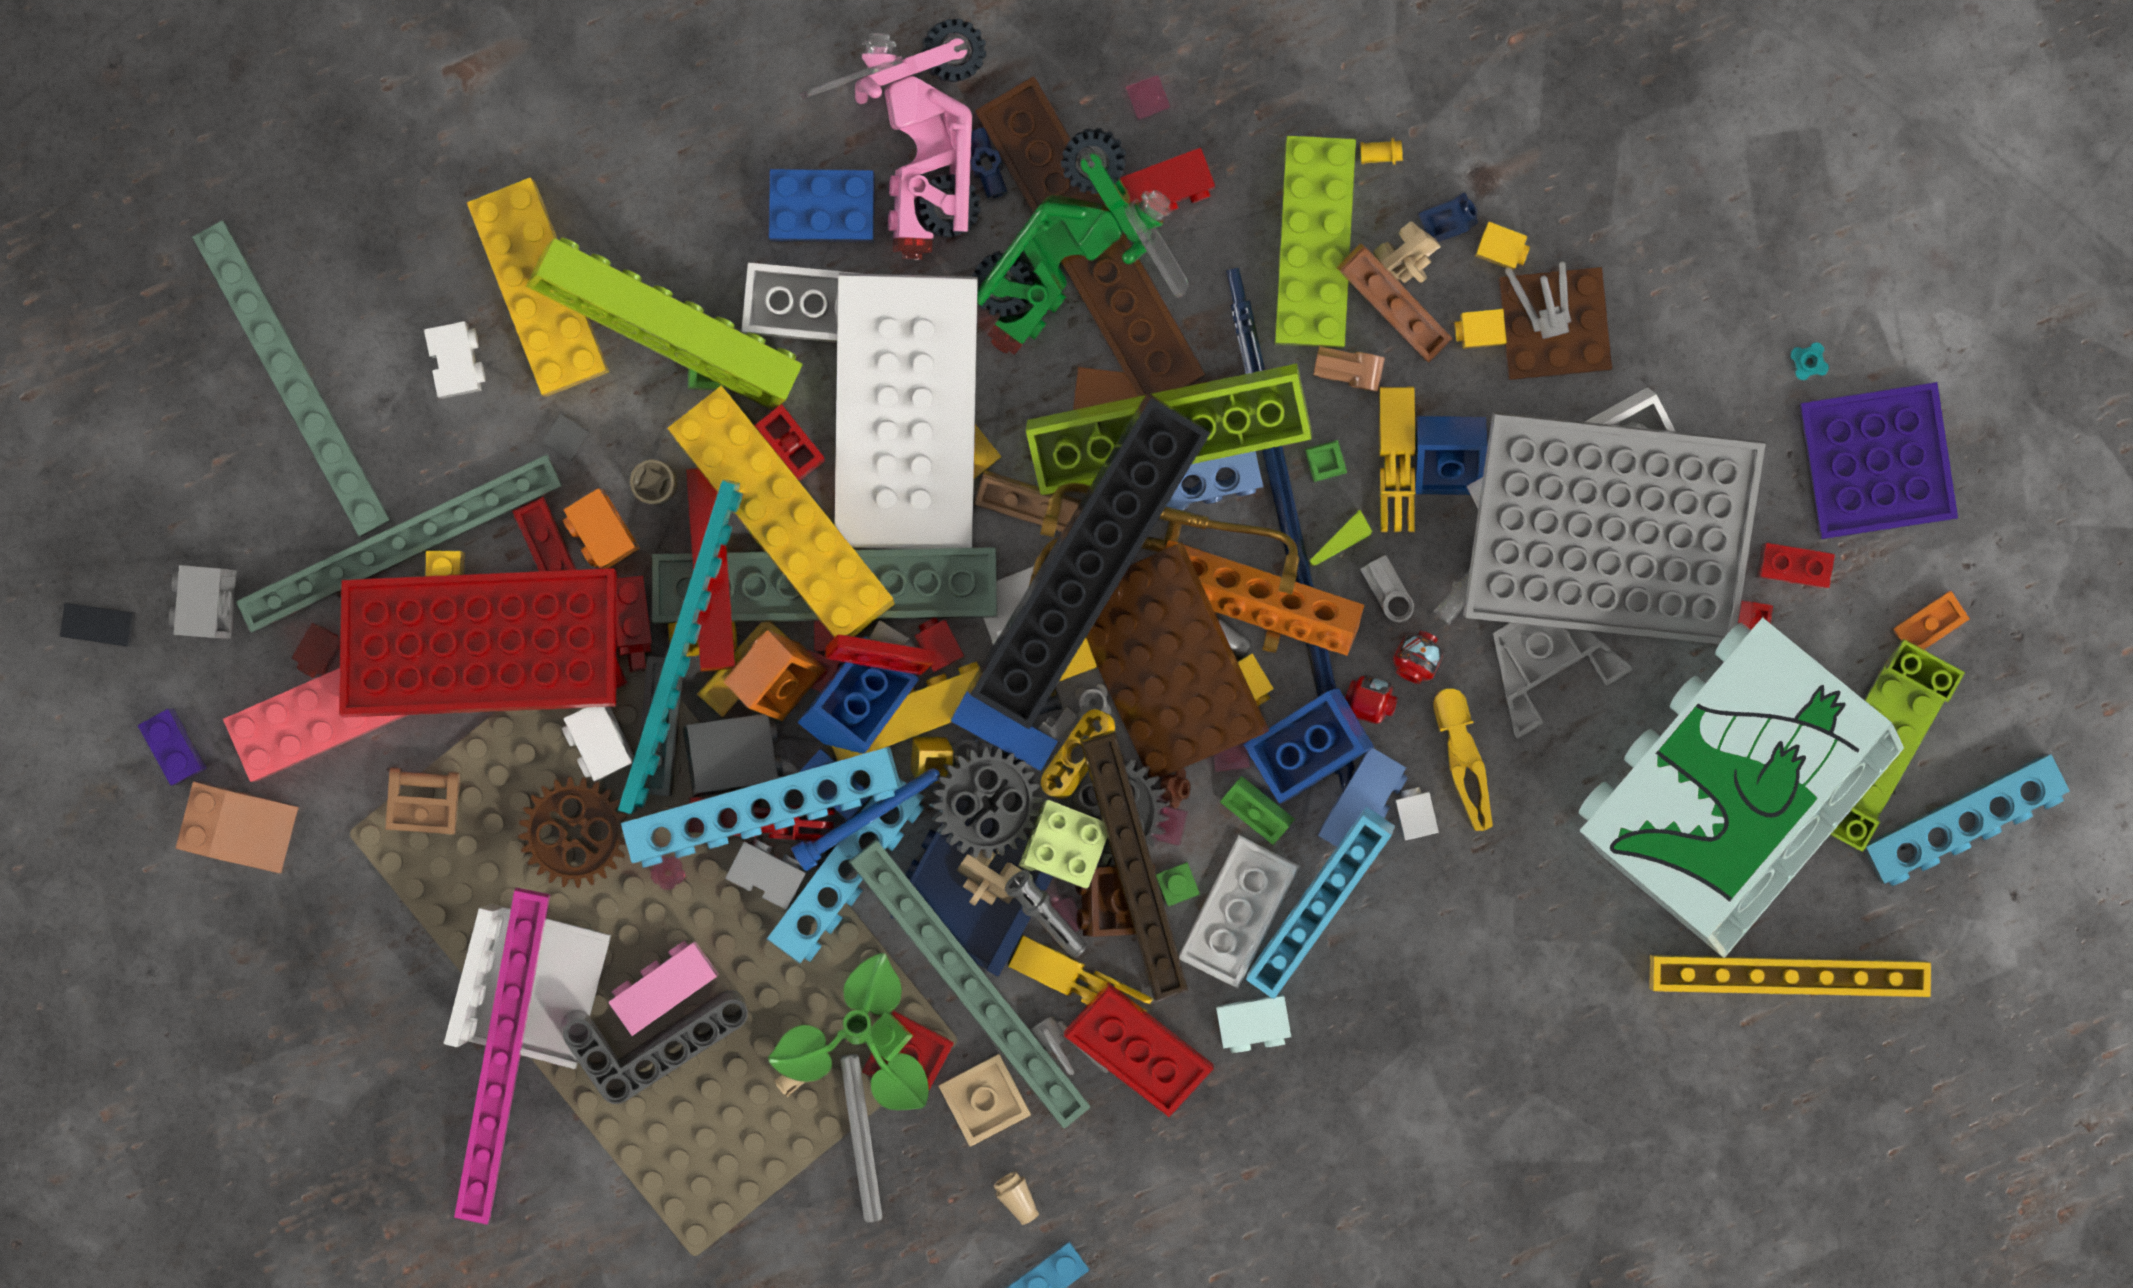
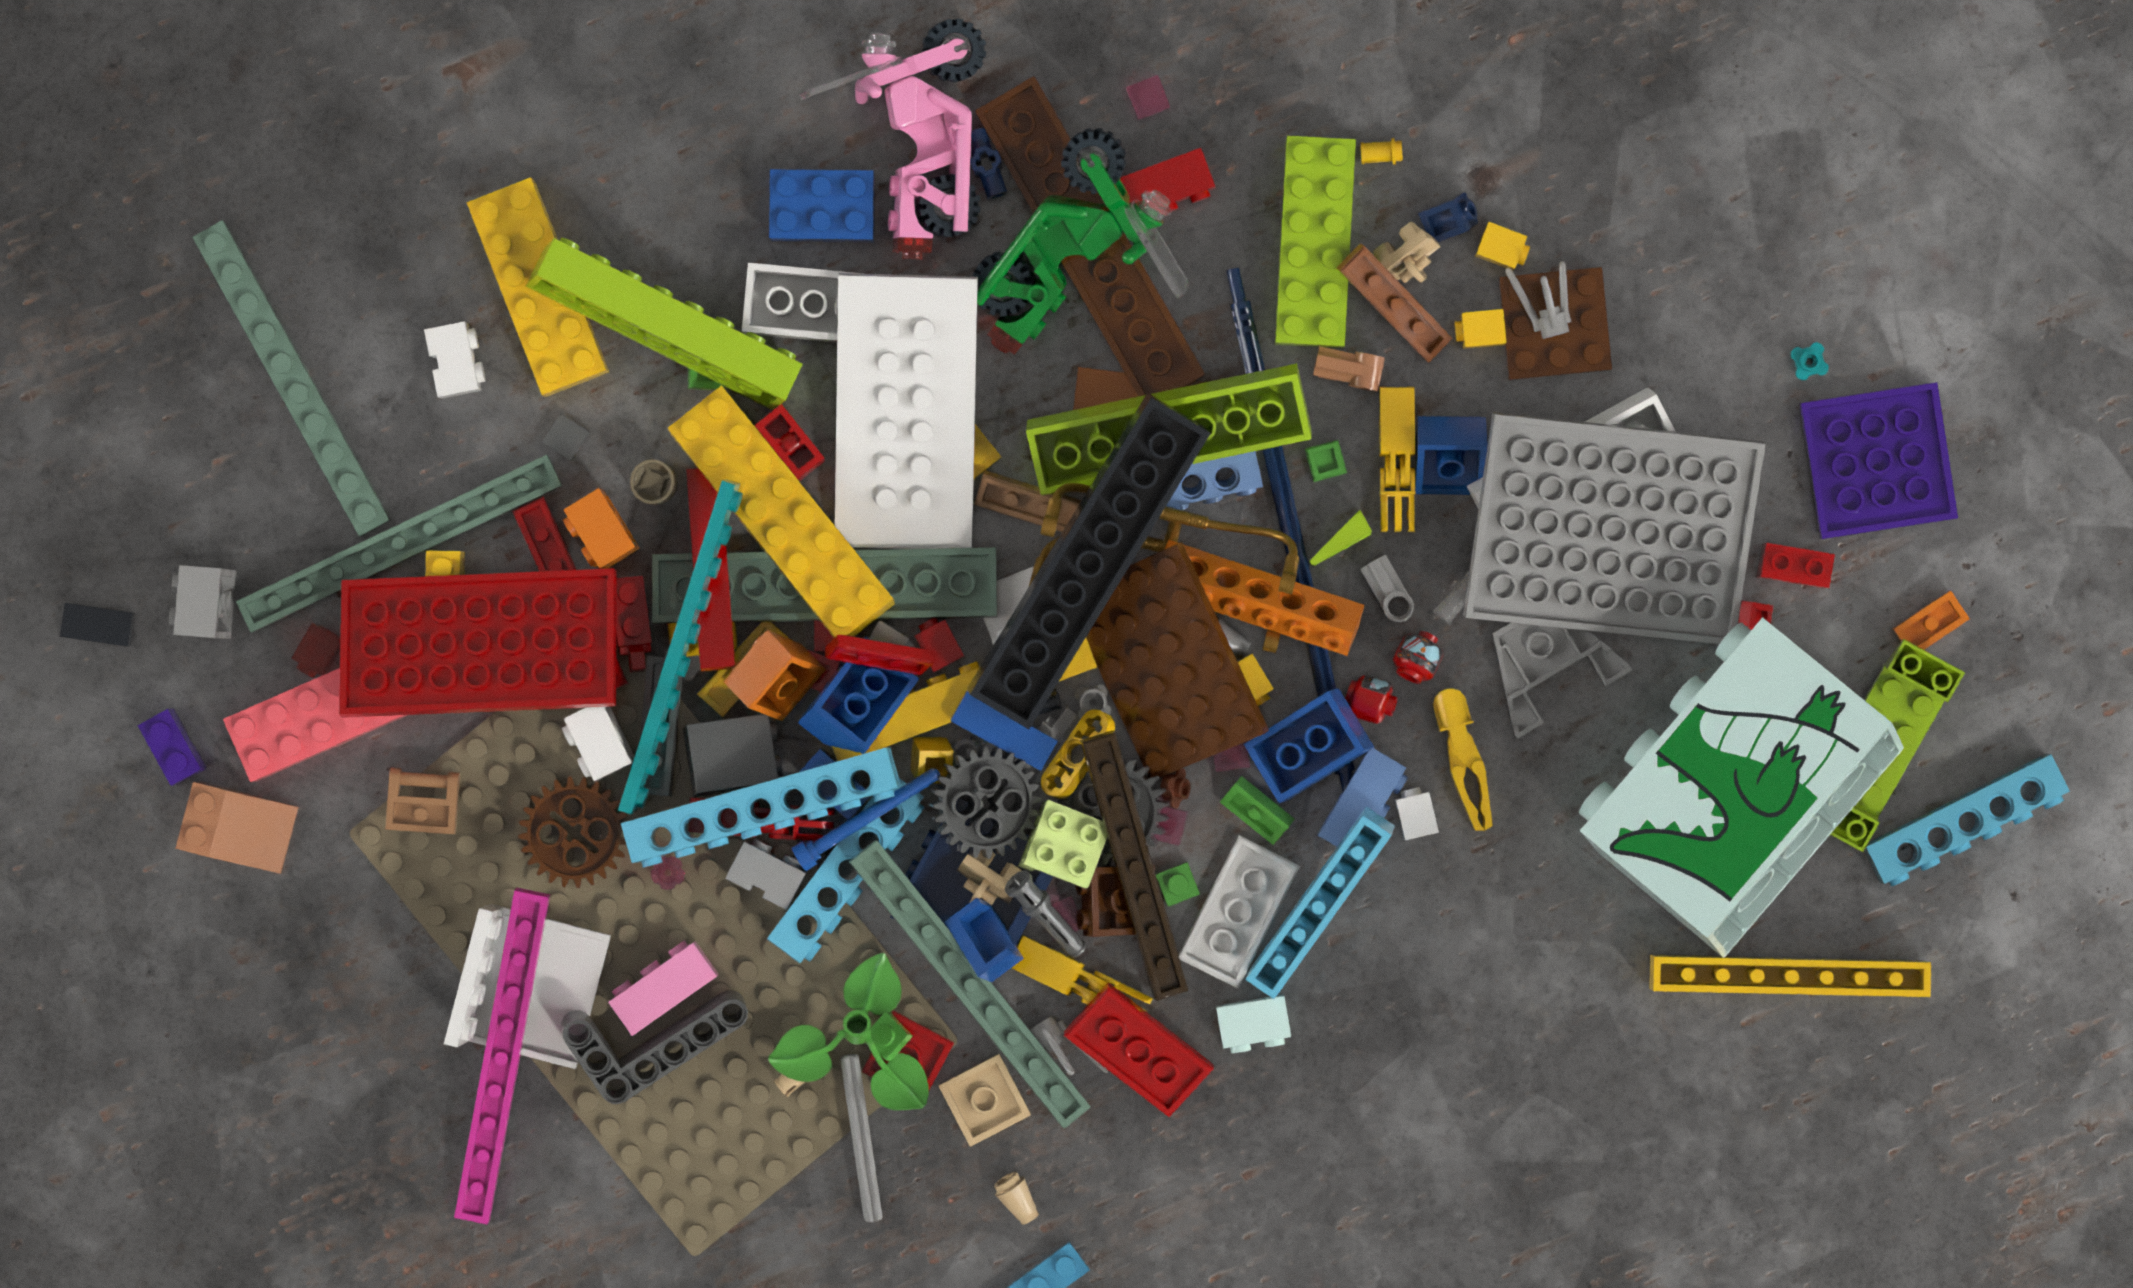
none -> blue panel [945,898,1024,982]

